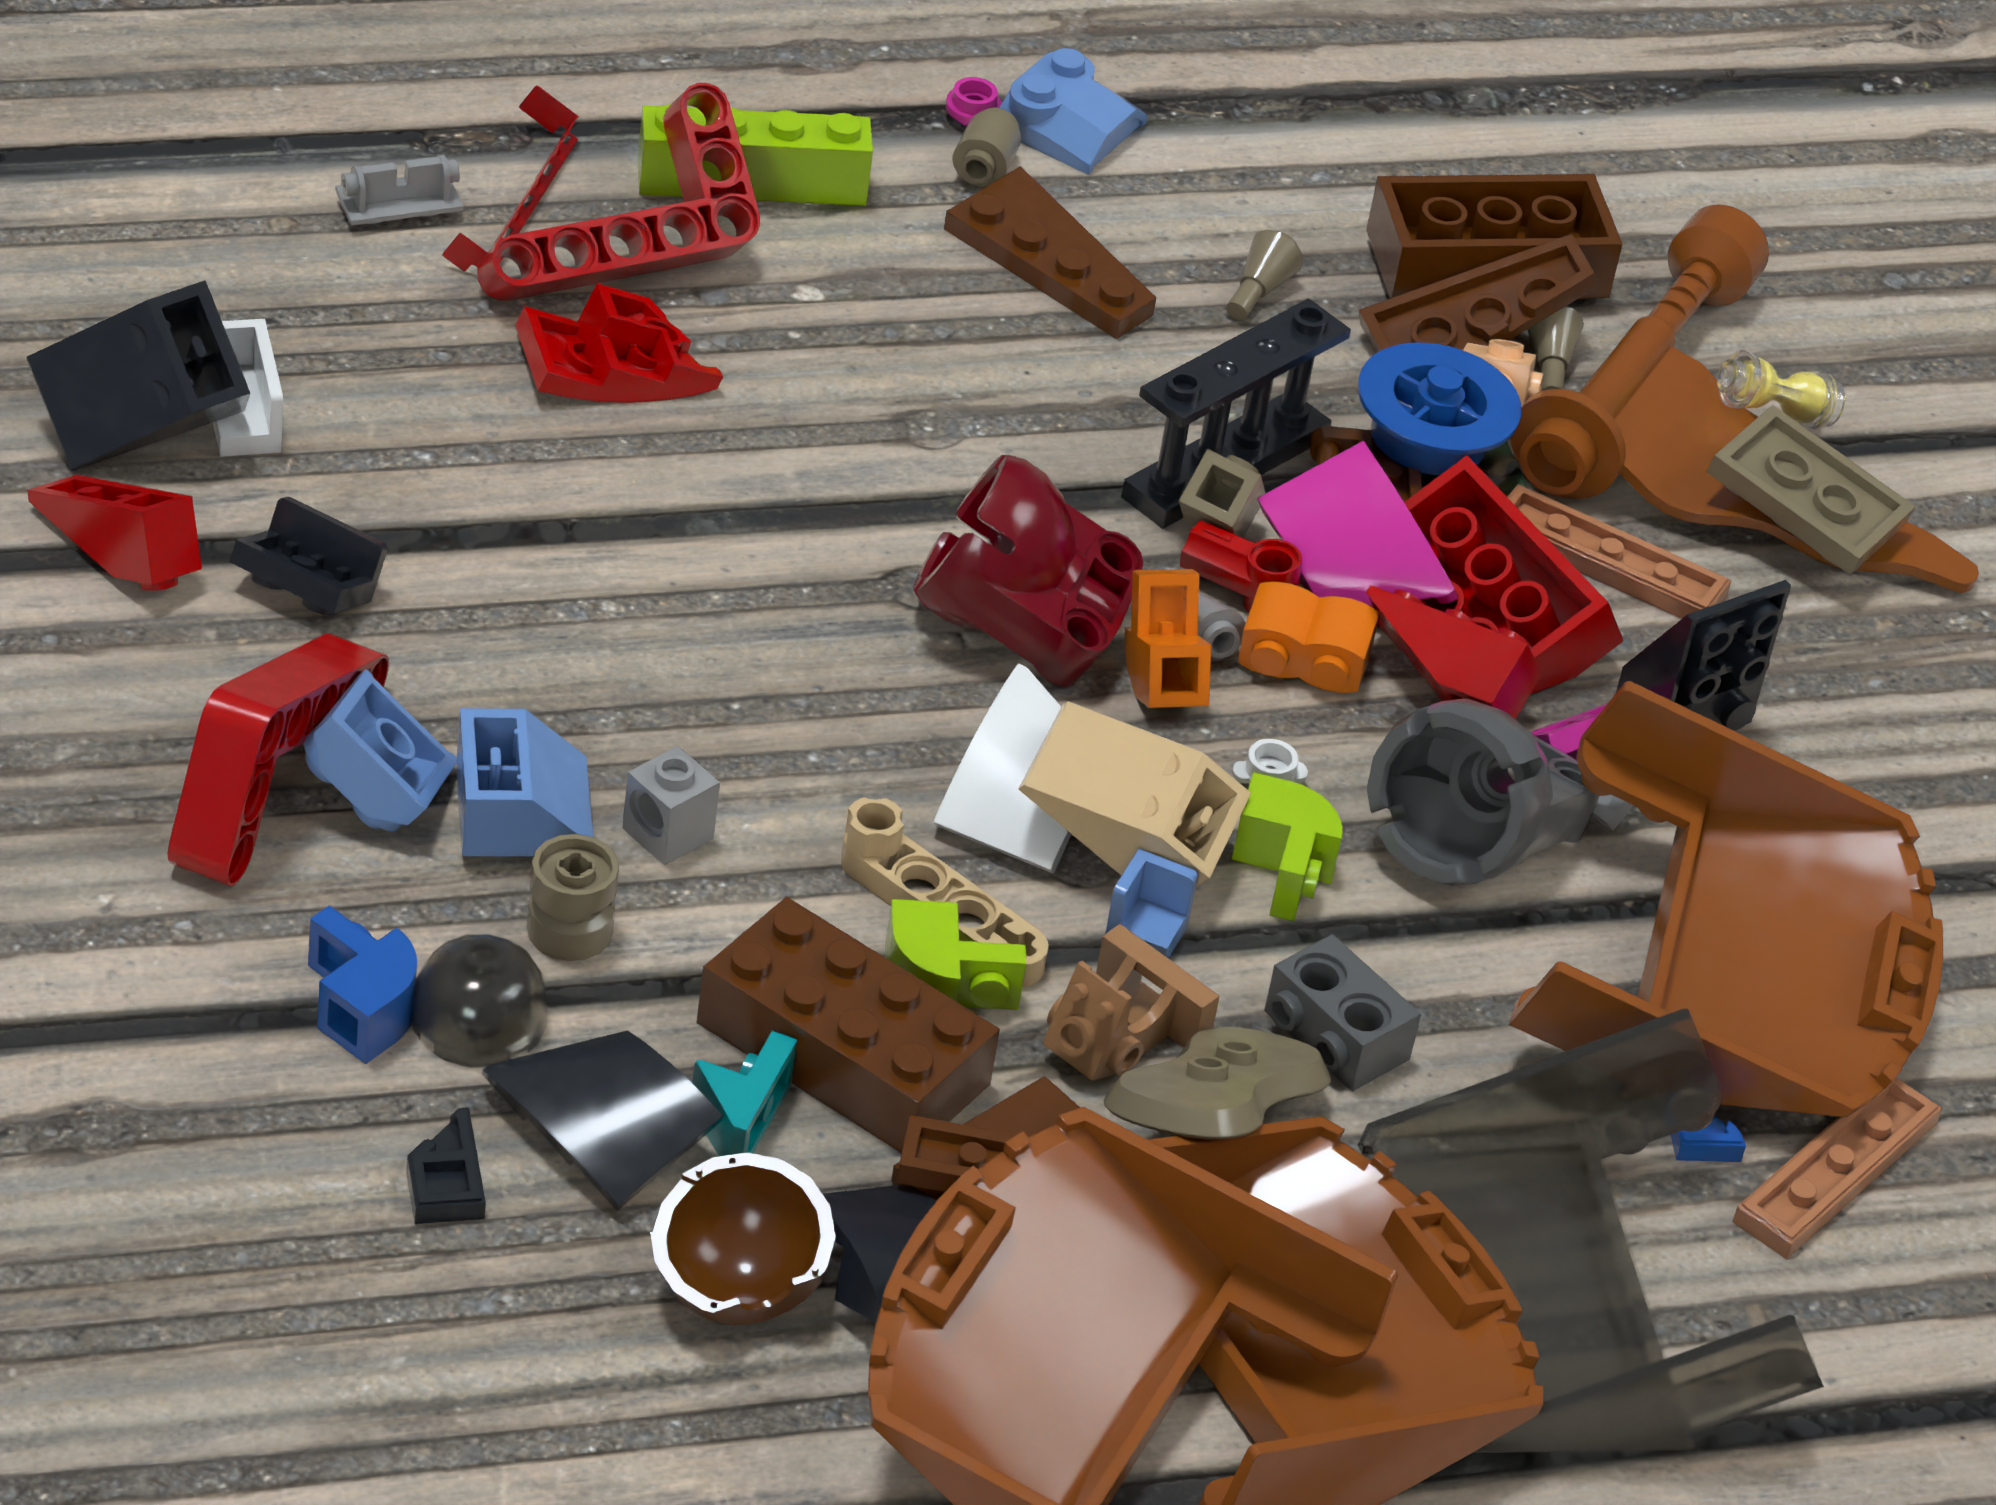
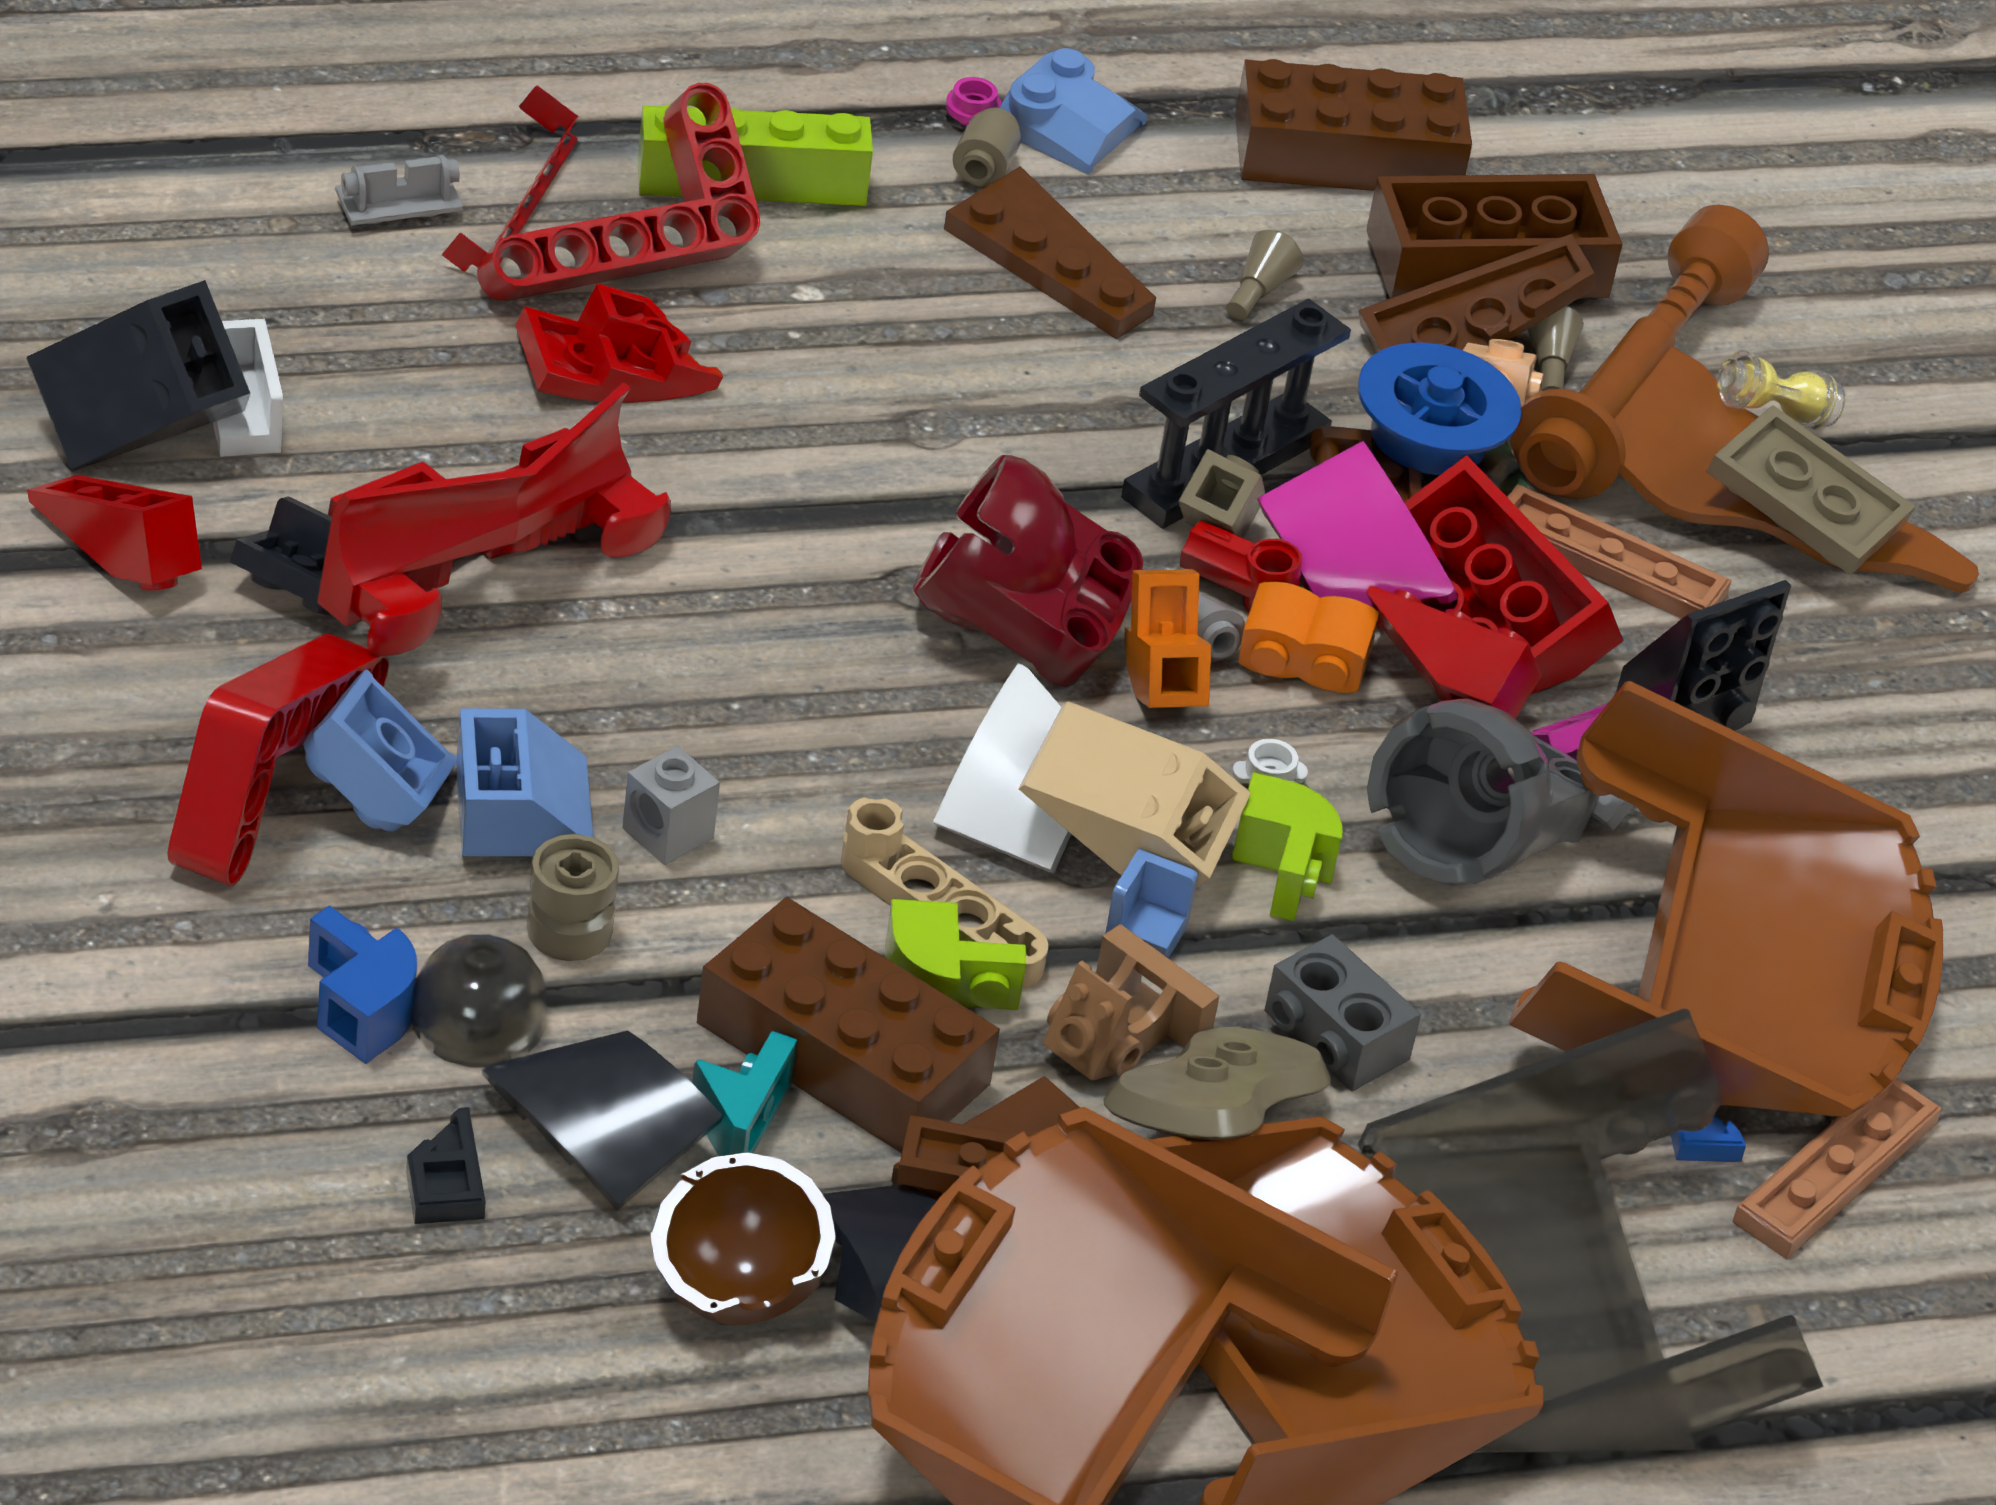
none -> red piece [317,382,671,656]
none -> reddish brown brick [1235,59,1472,191]

